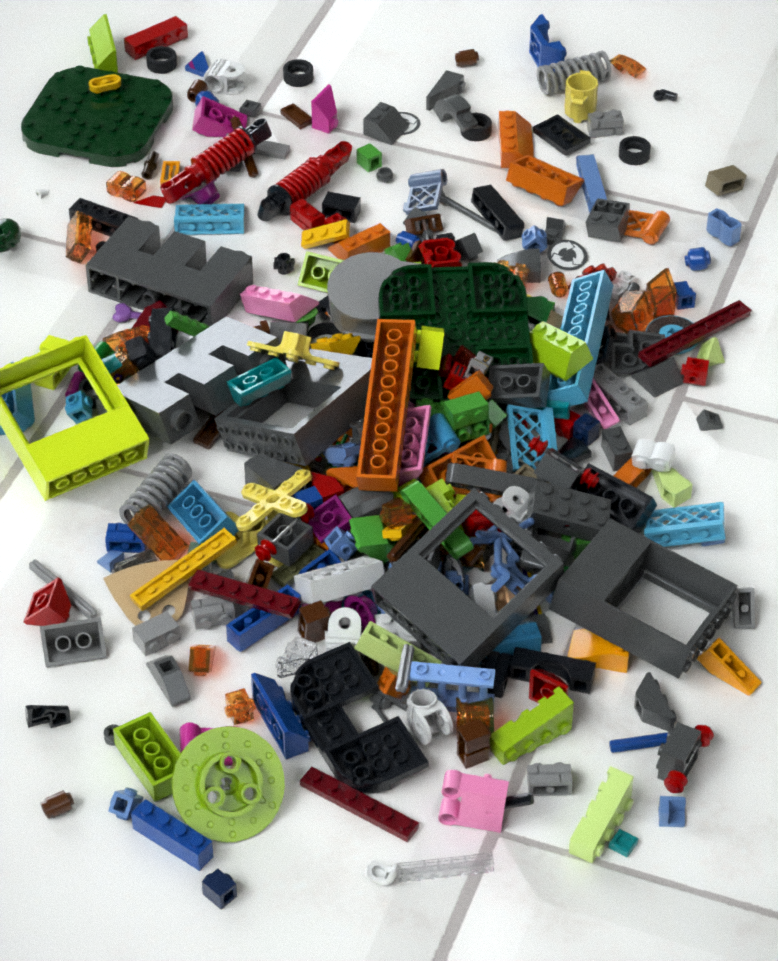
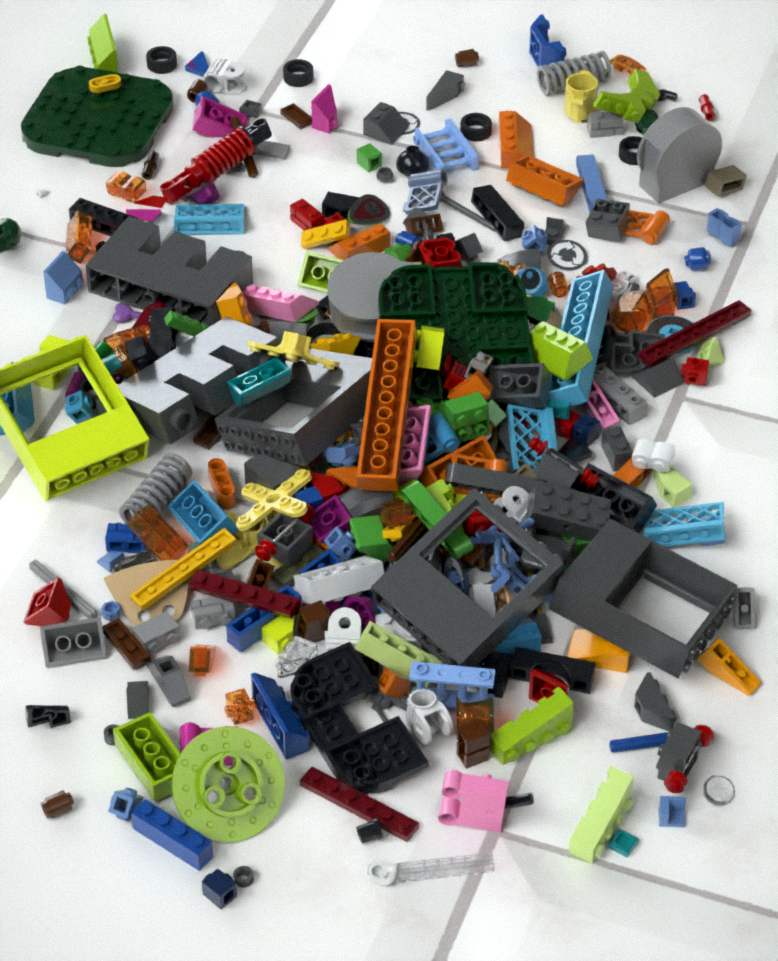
red brick [124,16,188,60] -> none
light orange tile [160,161,180,186] -> none
piece [257,141,352,221] -> none
black gear [273,253,295,275] -> none
light grey axle [395,644,414,693] -> none
dark grey arch [433,94,478,132] -> none
clear red slope [454,345,476,367] -> none
light grey brick [527,762,572,796] -> none
black plate [533,114,591,156] -> none
dark grey slope [696,409,723,431] -> none
none -> medium blue slope [43,251,84,305]
none -> medium blue tile [101,601,122,621]
none -> reddish brown plate [102,618,151,670]
none -> dark pink slope [126,209,162,222]
none -> dark grey slope [126,681,149,719]
none -> orange beam [208,458,236,510]
none -> light orange slope [216,283,253,326]
none -> dark grey bush [233,866,254,888]
none -> neon yellow slope [261,615,296,654]
none -> shield [348,194,390,225]
none -> black bush [356,818,383,843]
none -> black piece [396,145,429,176]
none -> light blue fence [413,119,479,171]
none -> tile [515,267,547,297]
none -> lime arch [593,68,660,123]
none -> clear green hair [635,108,659,135]
none -> light grey brick [637,107,722,204]
none -> red pin [699,94,715,121]
none -> clear hair [703,775,735,808]

